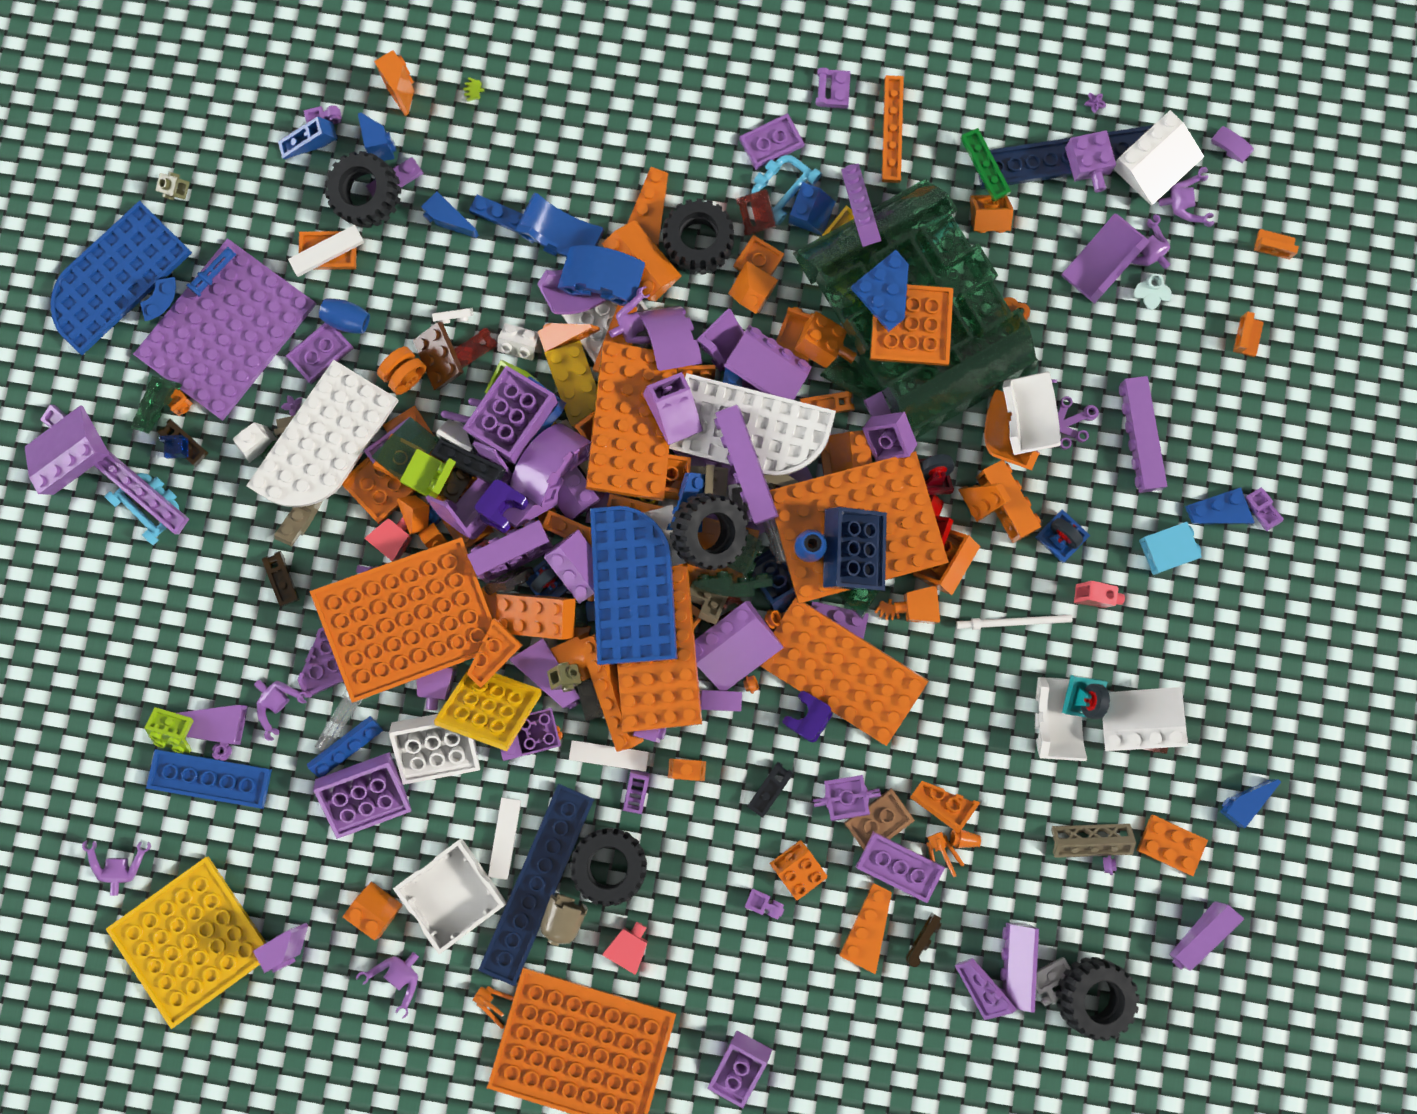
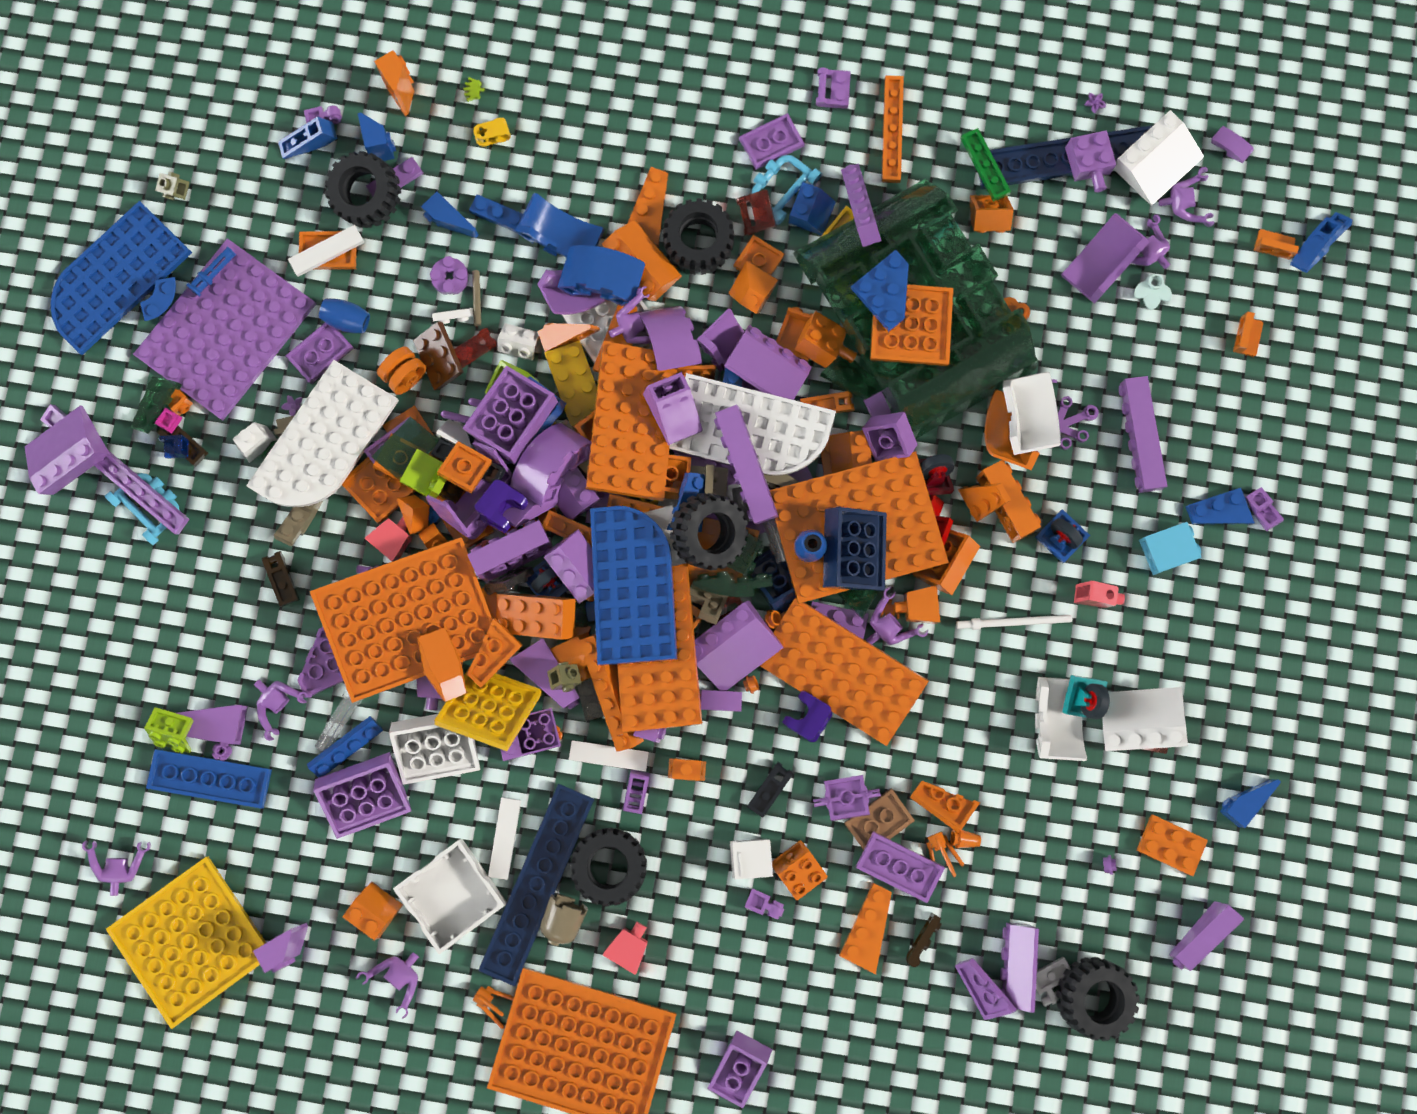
dark tan fence [1051,824,1136,858] -> none
none -> dark pink tile [155,408,183,434]
none -> orange piece [417,628,466,702]
none -> medium lavender plate [430,256,468,295]
none -> orange plate [437,441,492,494]
none -> dark tan bar [472,270,481,326]
none -> yellow piece [473,118,511,147]
none -> white piece [730,838,773,880]
none -> medium lavender piece [867,586,928,645]
none -> blue slope [1290,212,1353,273]

